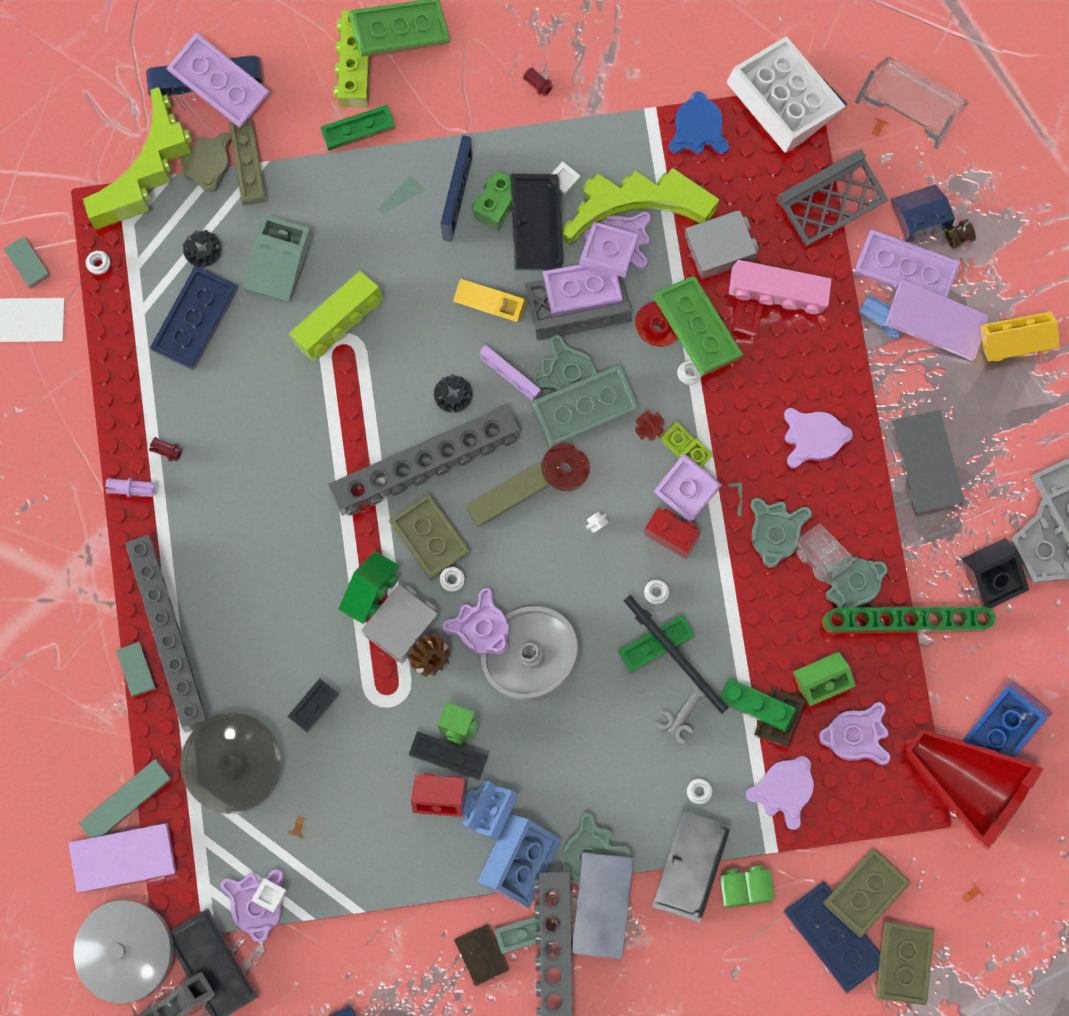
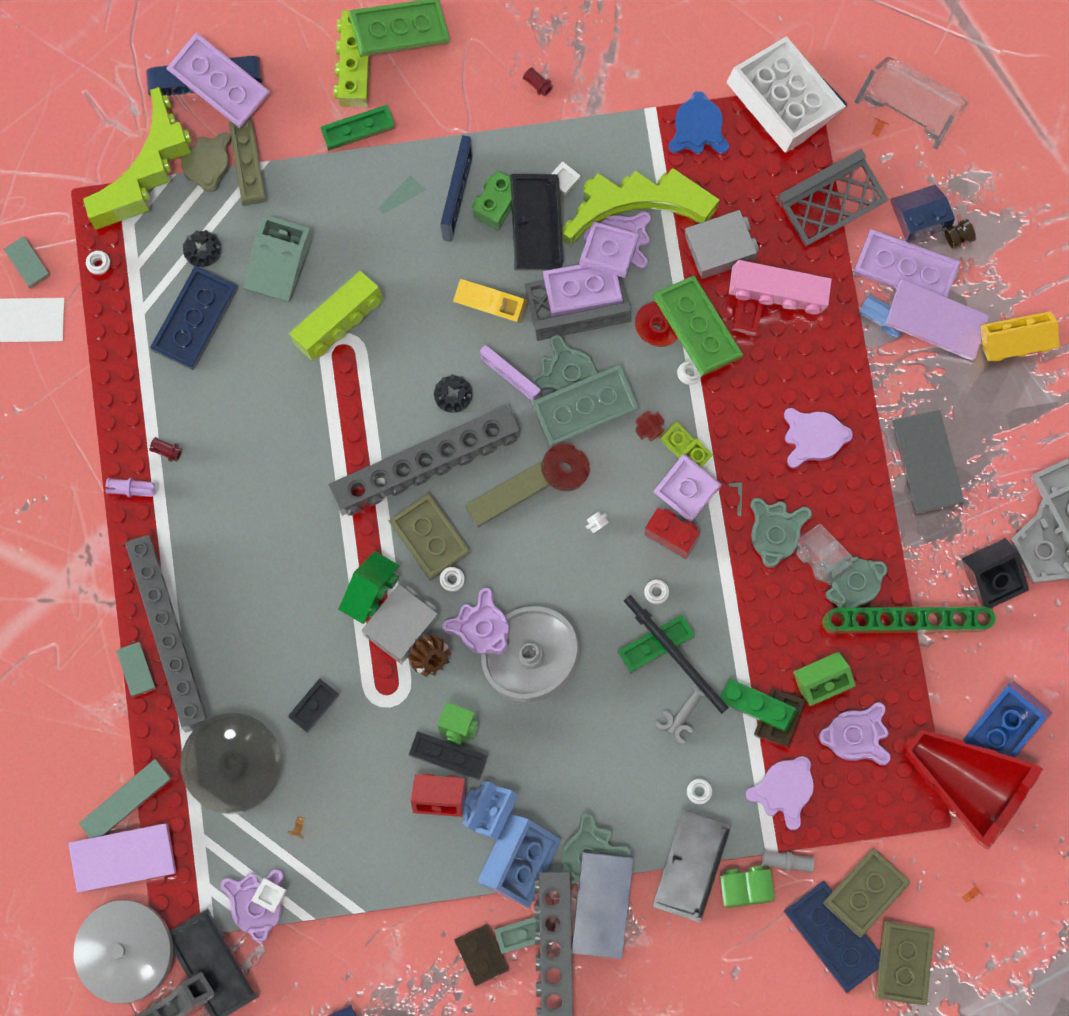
none -> light grey pin [761,850,814,873]

